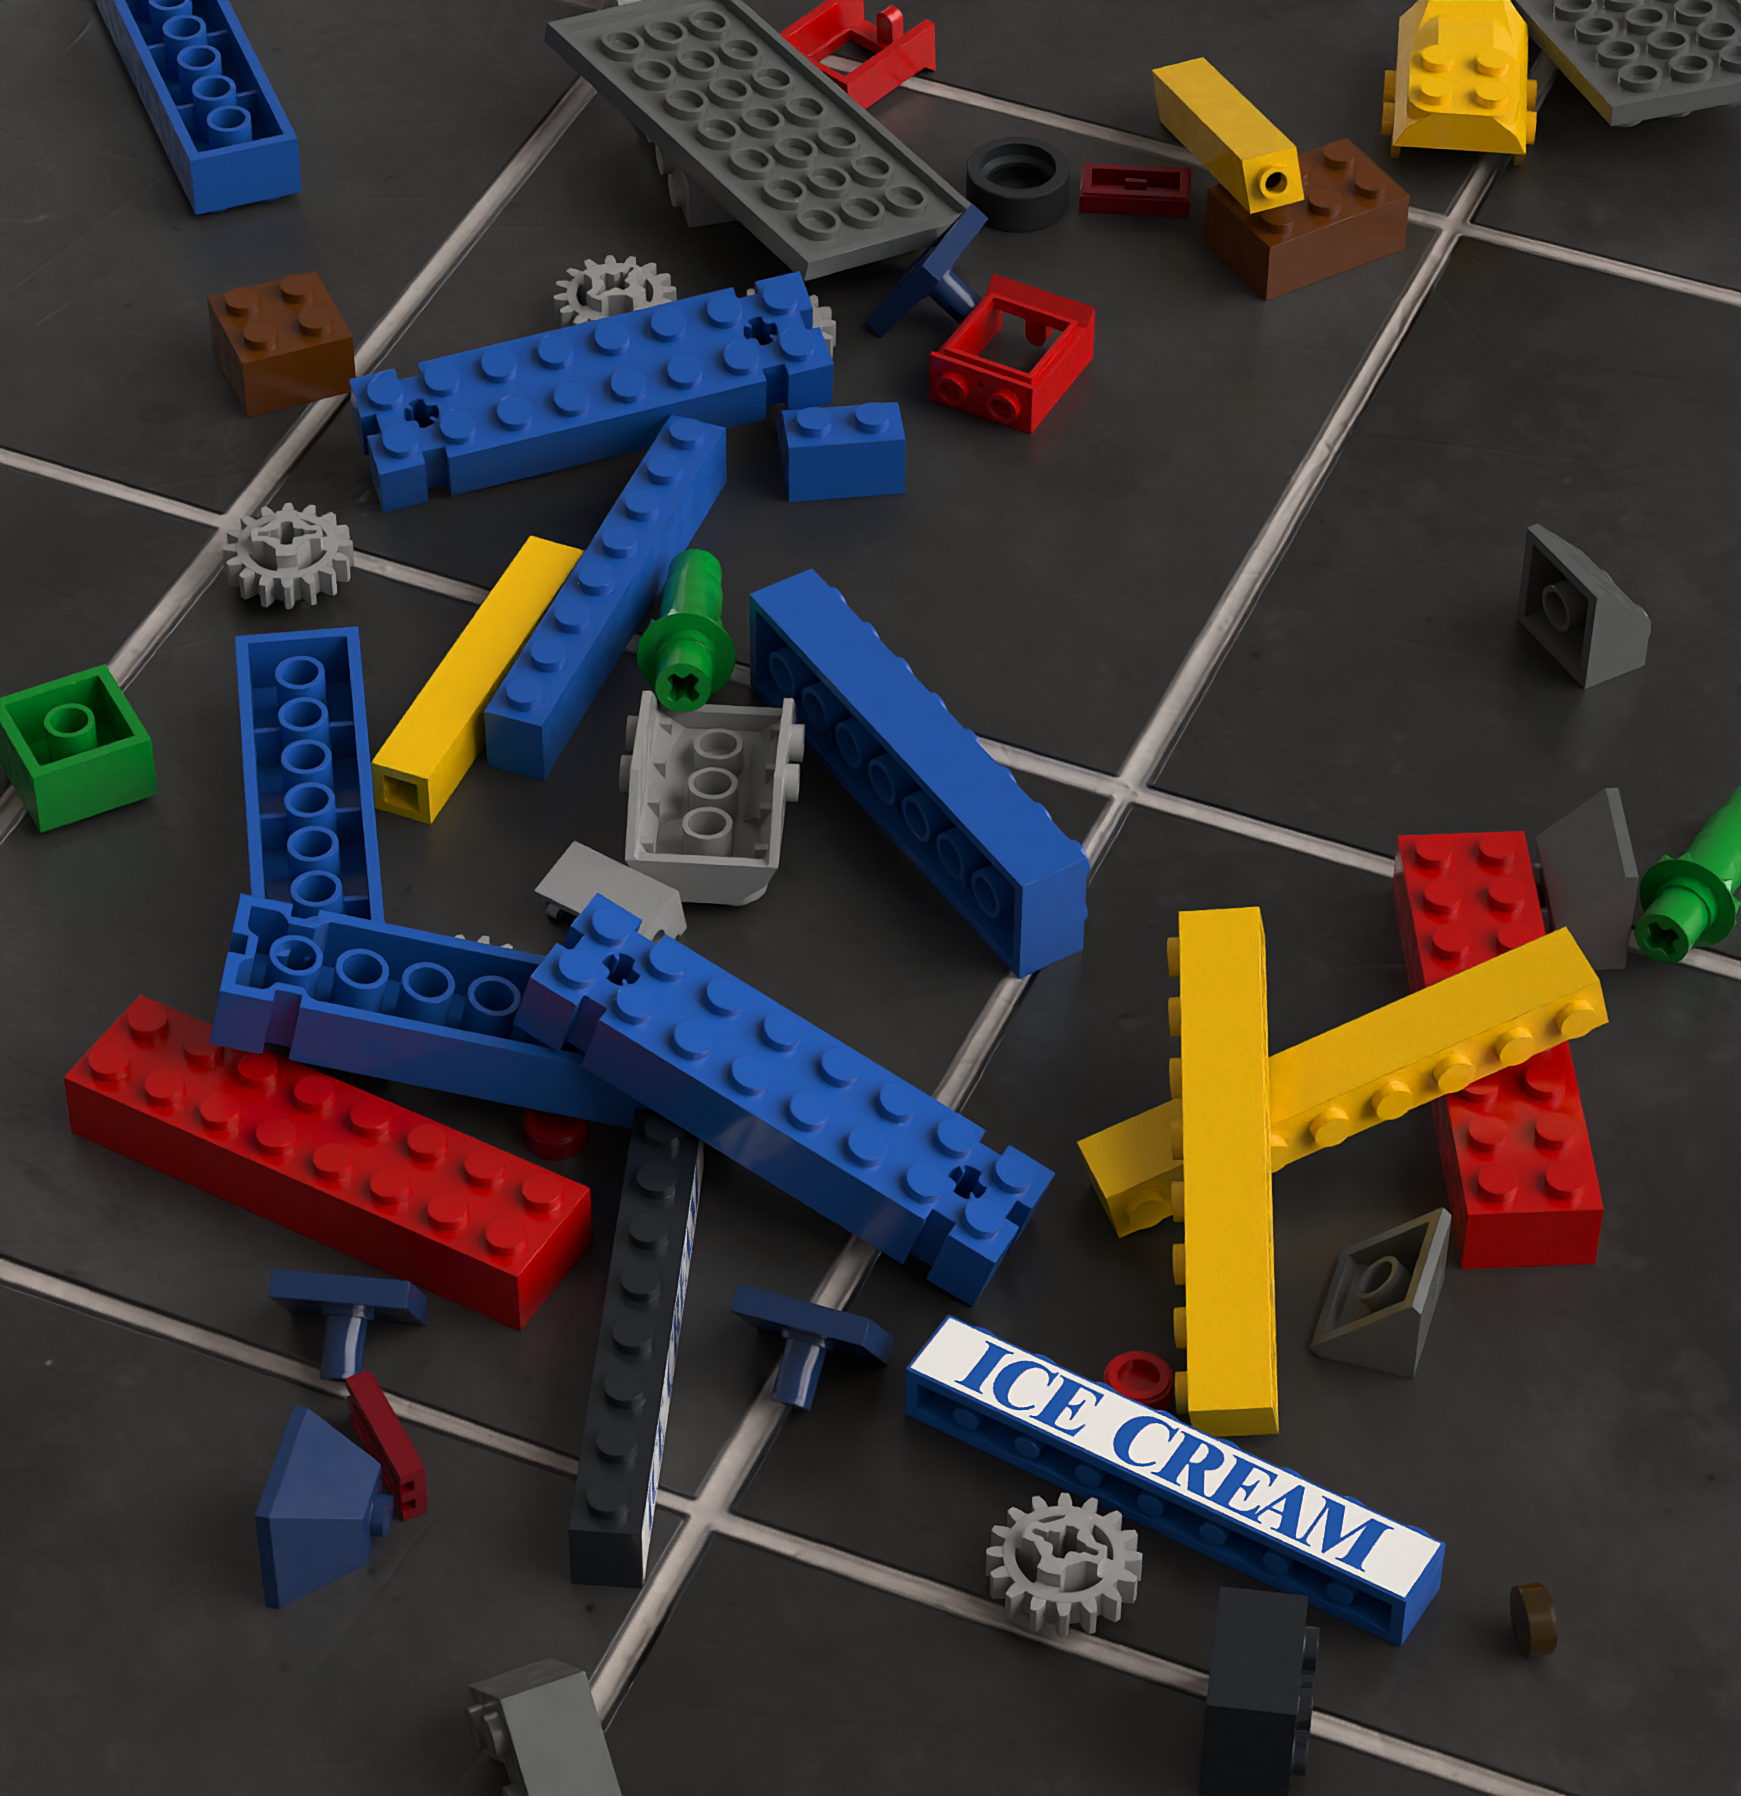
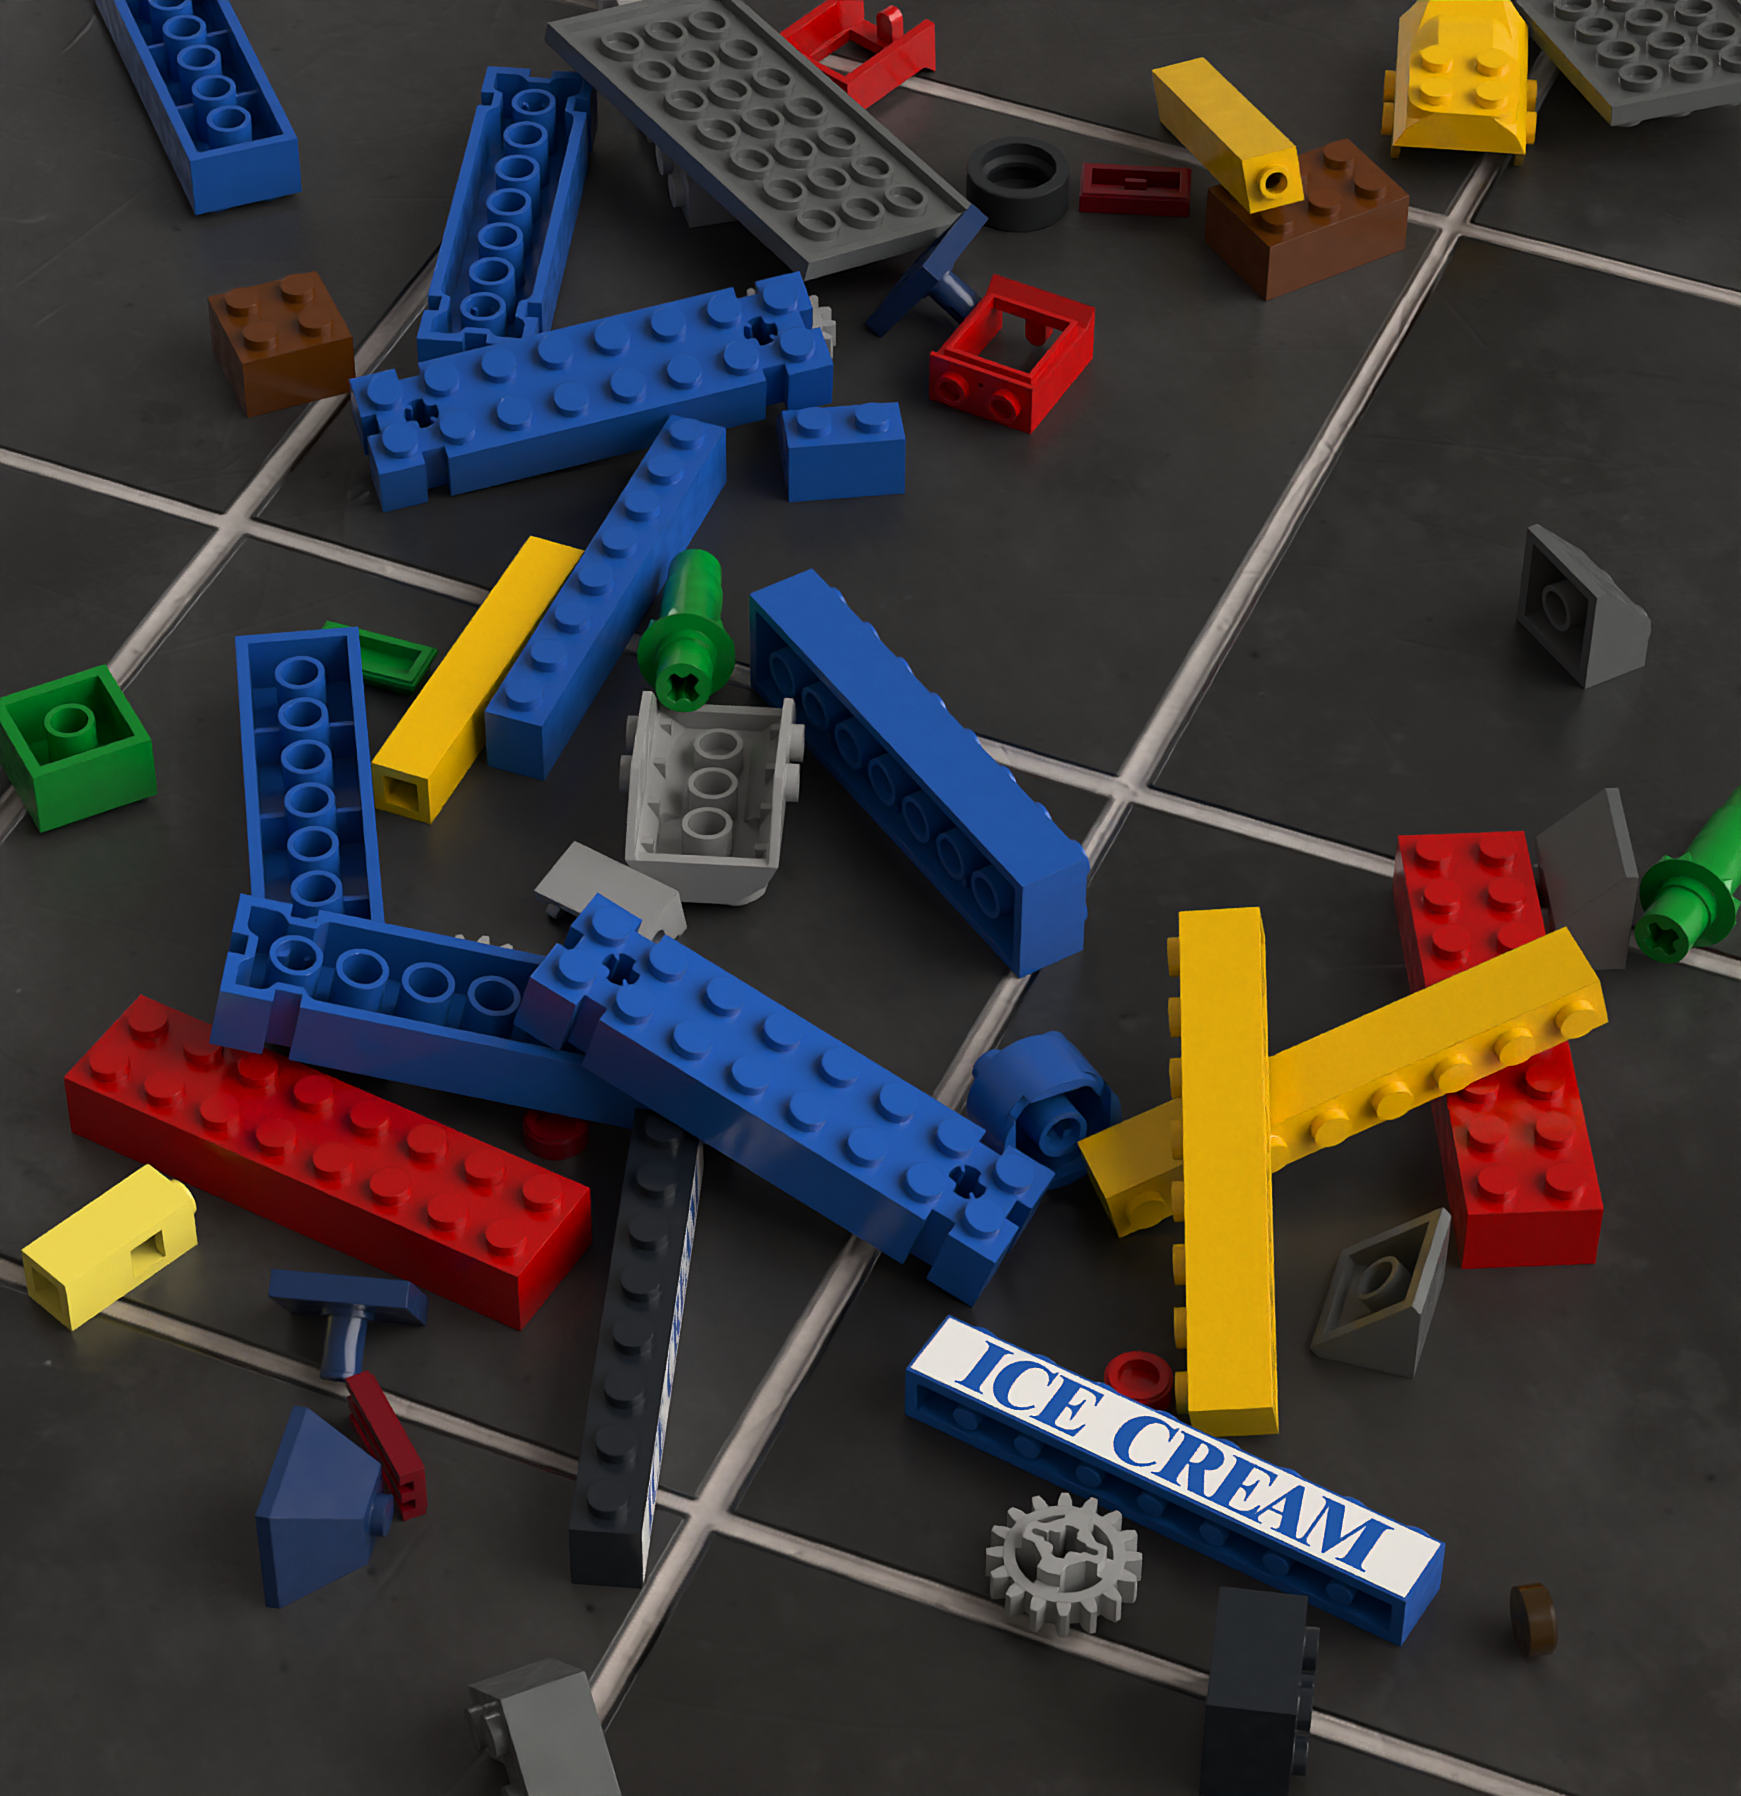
light grey gear [223,503,354,609] -> none
light grey gear [553,255,677,328] -> none
dark blue tile [730,1283,895,1411] -> none
none -> light yellow brick [21,1164,198,1331]
none -> green tile [322,621,438,696]
none -> blue brick [416,66,598,363]
none -> blue brick [966,1031,1122,1190]

